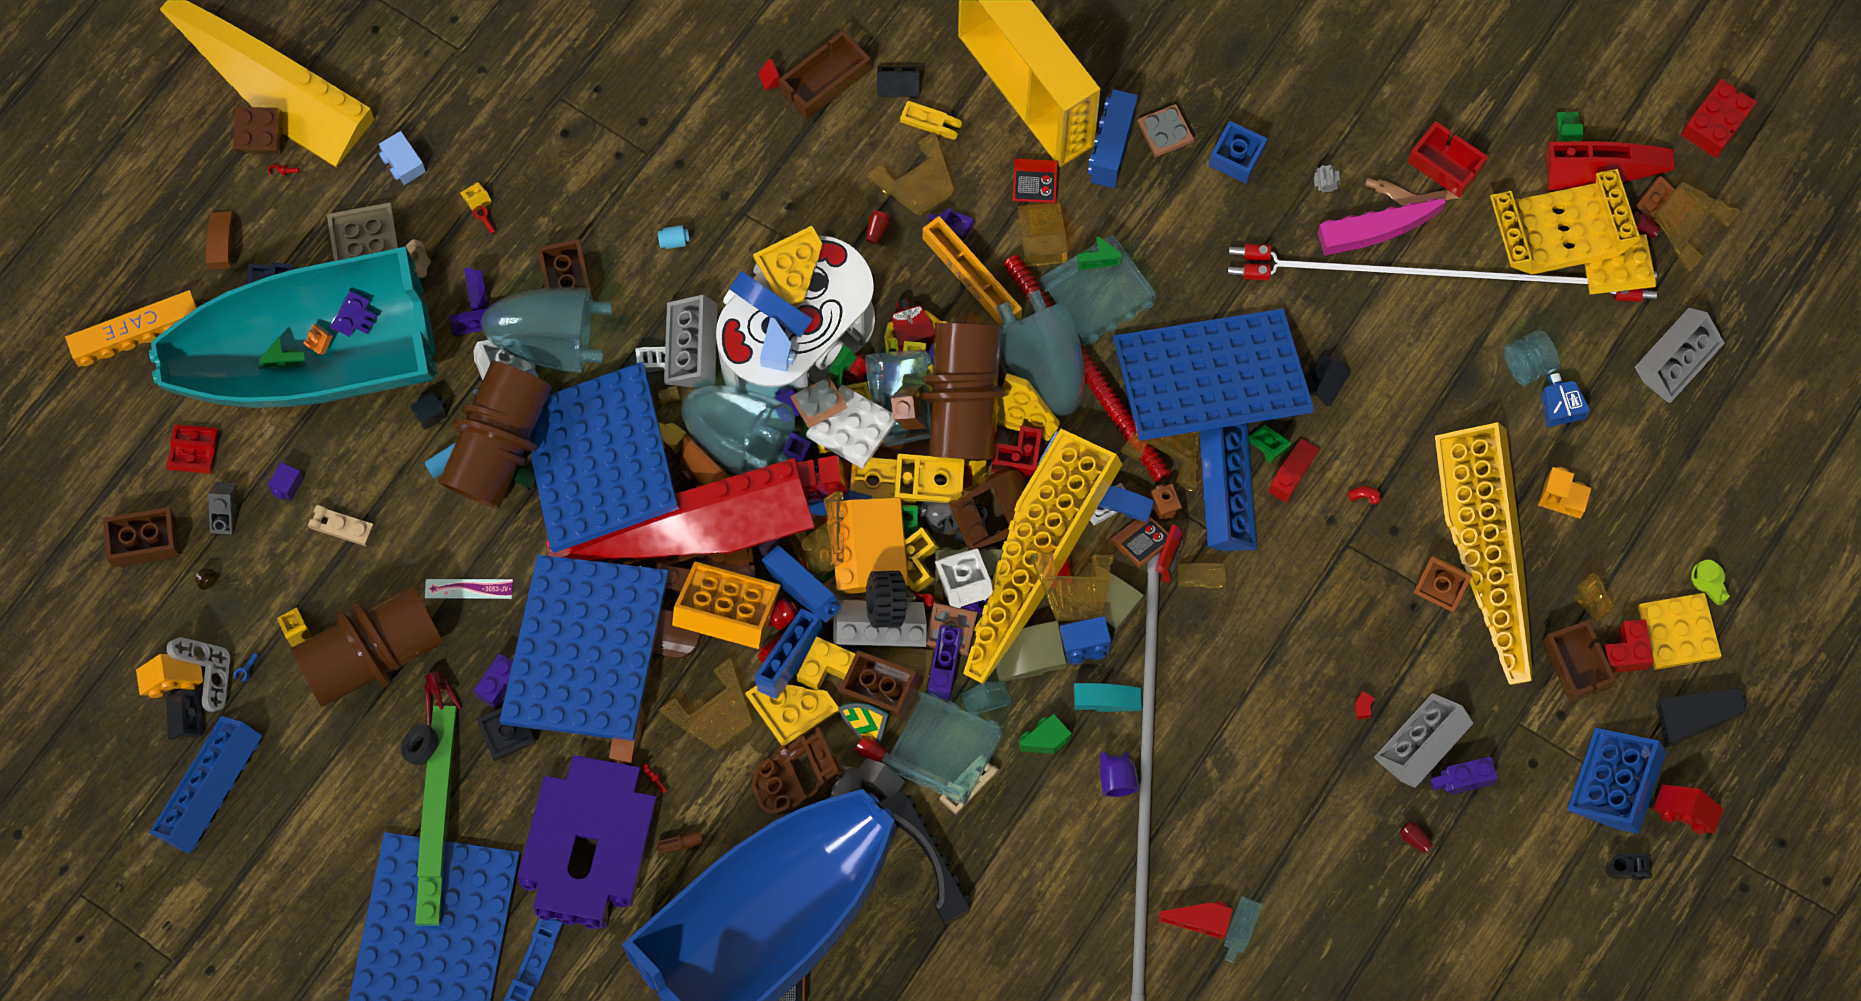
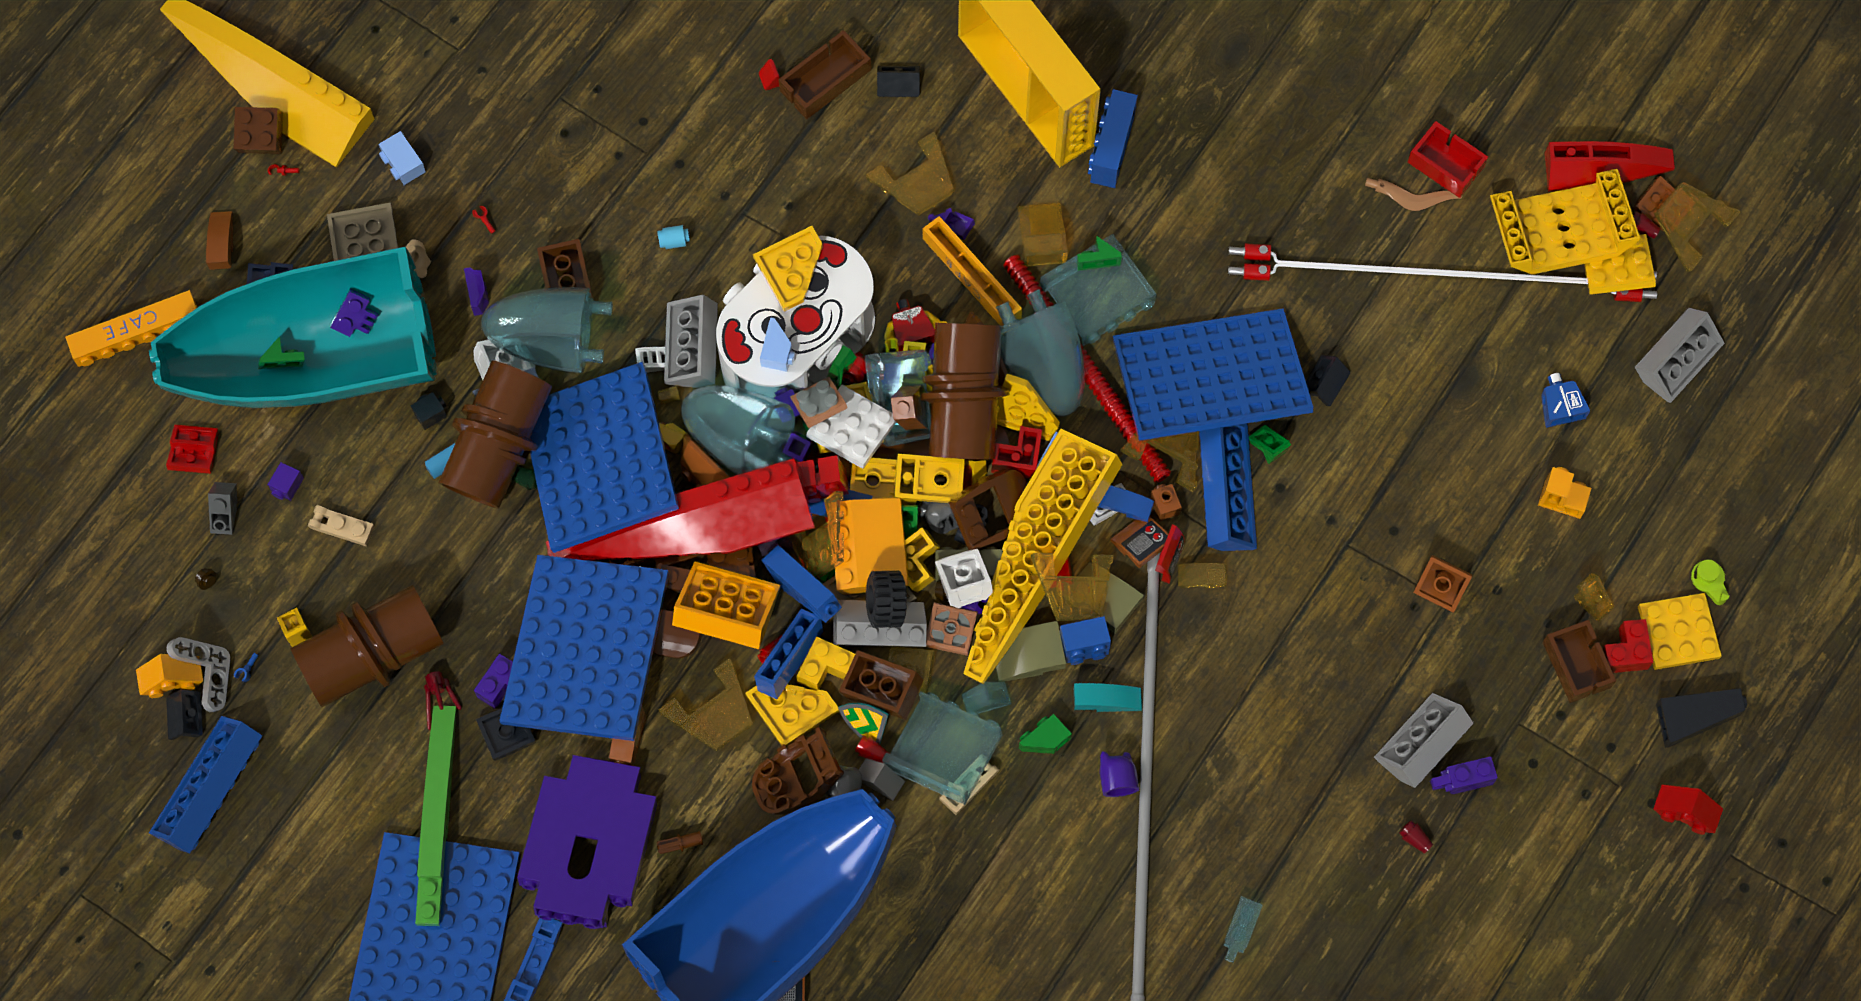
reddish brown brick [103,507,180,568] -> none
orange tile [303,324,333,354] -> none
black tyre [401,724,438,765] -> none
sticker [425,579,513,599] -> none
dark purple hinge [449,305,511,336] -> none
yellow slope [460,182,492,212] -> none
red hand [643,763,667,793] -> none
blue slope [729,271,813,338] -> none
red piece [769,598,798,630] -> none
red cone [866,211,890,244] -> none
black arch [879,790,971,926] -> none
yellow hinge [900,101,962,140] -> none
red hand [911,590,935,610] -> none
dark purple slope [928,625,962,700] -> none
slope [1013,159,1057,203] -> none
light grey piece [1137,104,1194,157] -> none
red slope [1157,901,1233,940] -> none
blue brick [1208,121,1268,184] -> none
red slope [1268,439,1320,503] -> none
light grey gear [1314,165,1340,192] -> none
dark pink slope [1318,198,1446,256] -> none
red arm [1347,486,1381,504] -> none
red piece [1354,691,1374,720] -> none
yellow wedge [1435,422,1532,685] -> none
clear light blue wheel [1503,329,1560,386] -> none
green slope [1556,112,1583,142] -> none
blue slope [1567,728,1666,834] -> none
black piece [1605,853,1653,880] -> none
red piece [1681,79,1757,159] -> none

